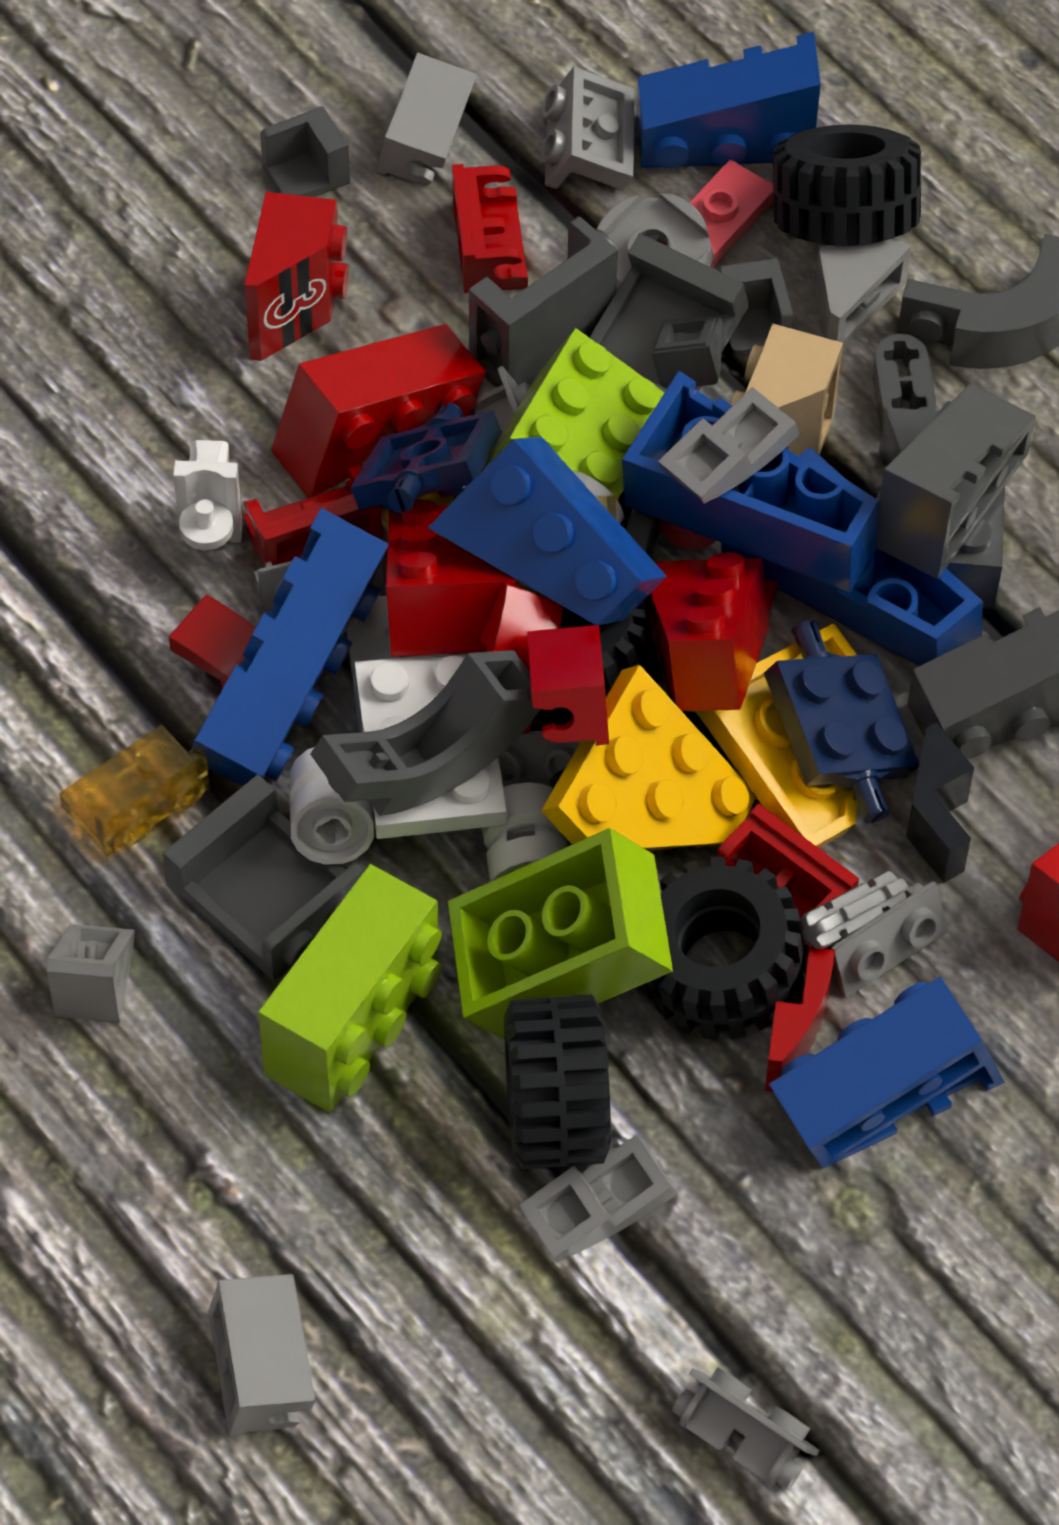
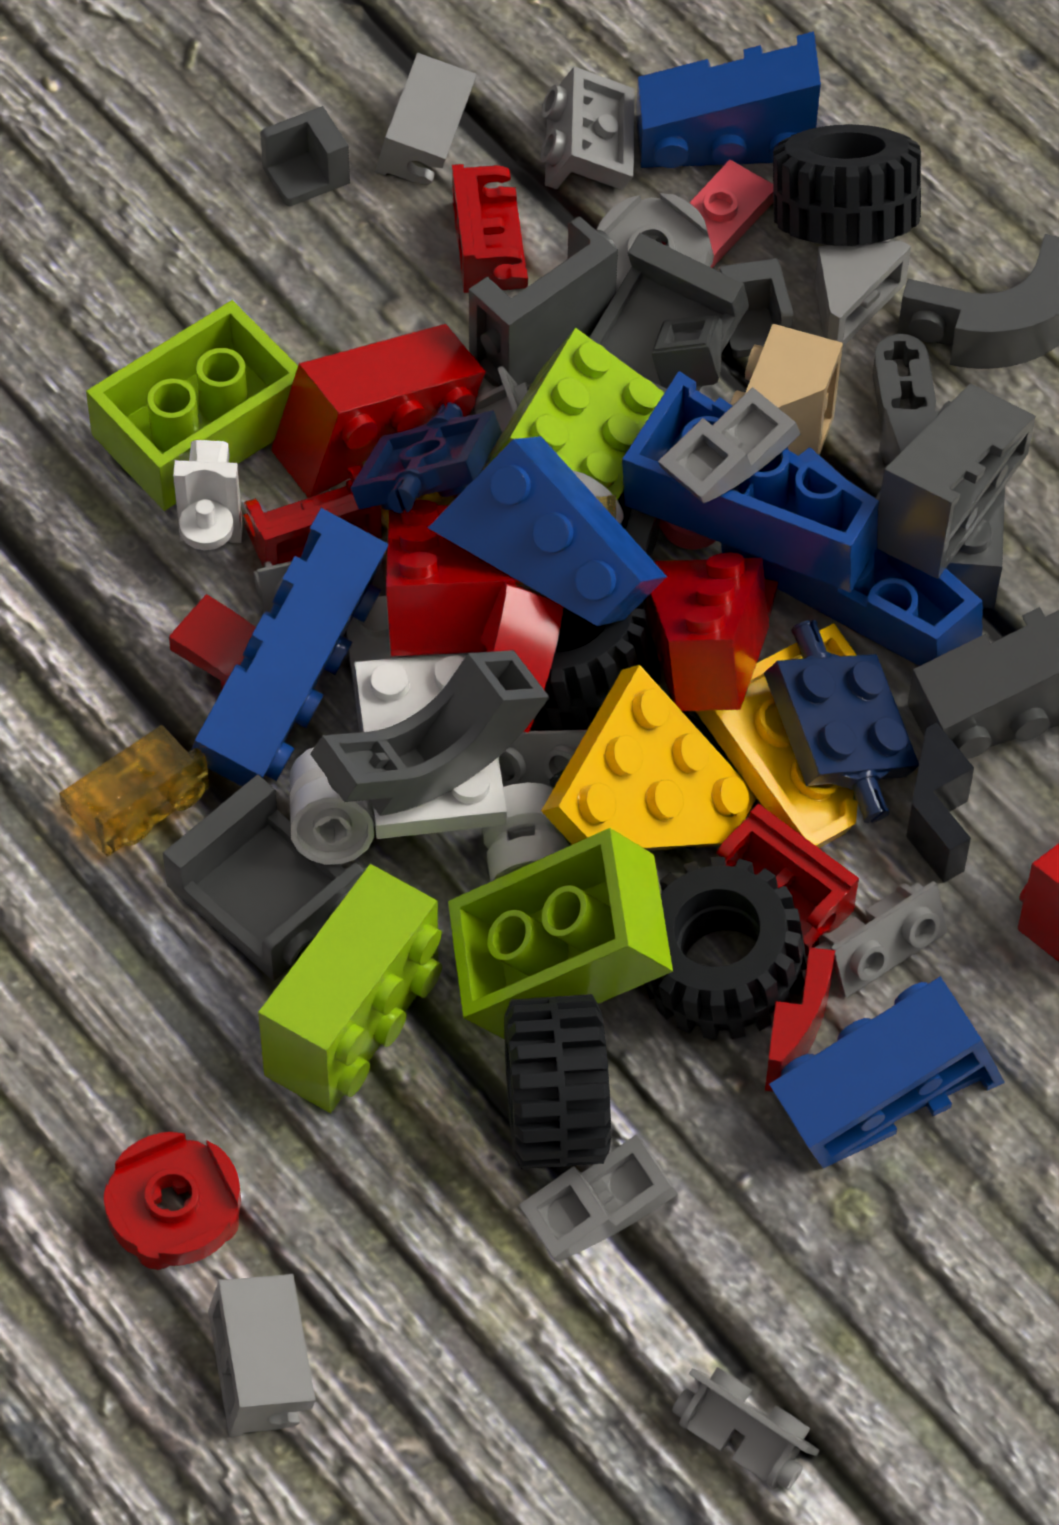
light grey slope [47,924,135,1023] -> none
red slope [244,192,349,361] -> none
red hinge [527,625,610,746] -> none
light grey axle [800,871,908,949] -> none
none -> lime brick [86,300,298,511]
none -> red plate [103,1132,241,1270]

